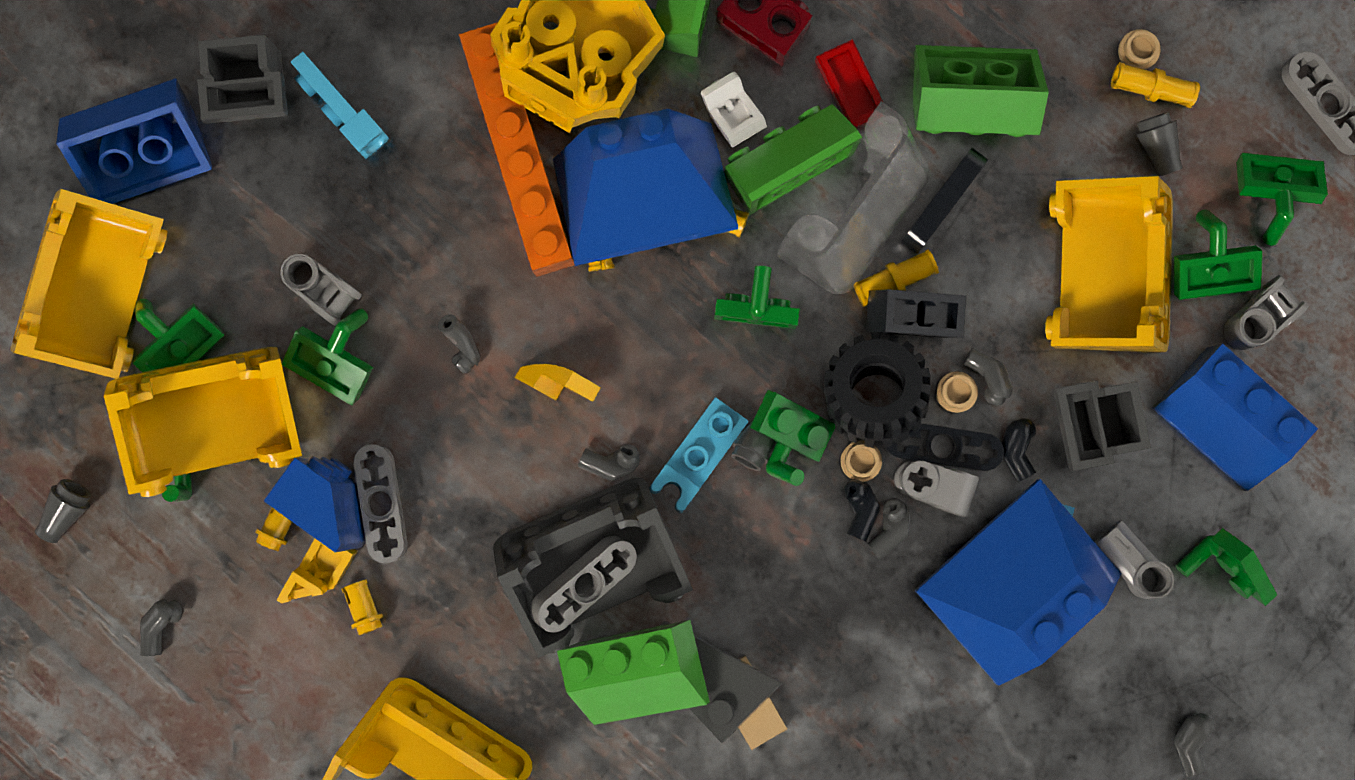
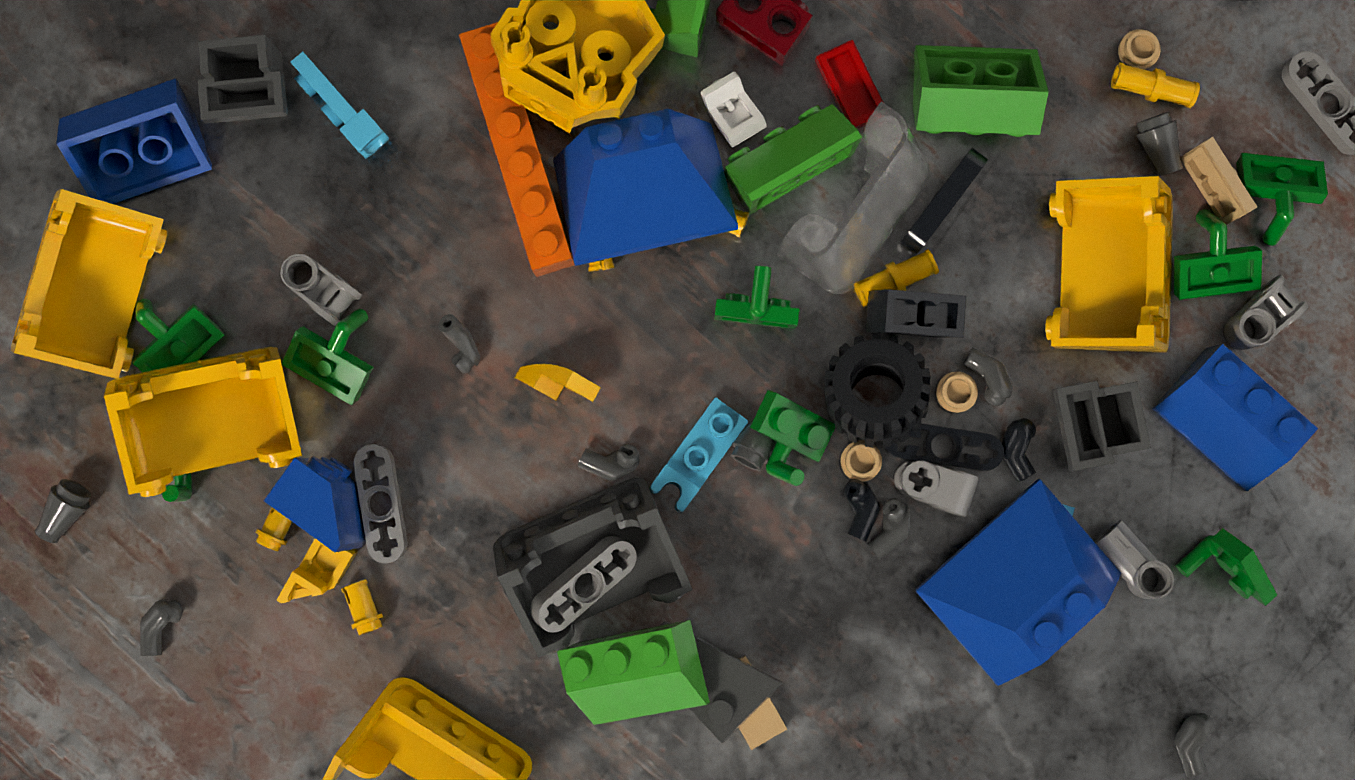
none -> tan plate [1180,137,1257,225]

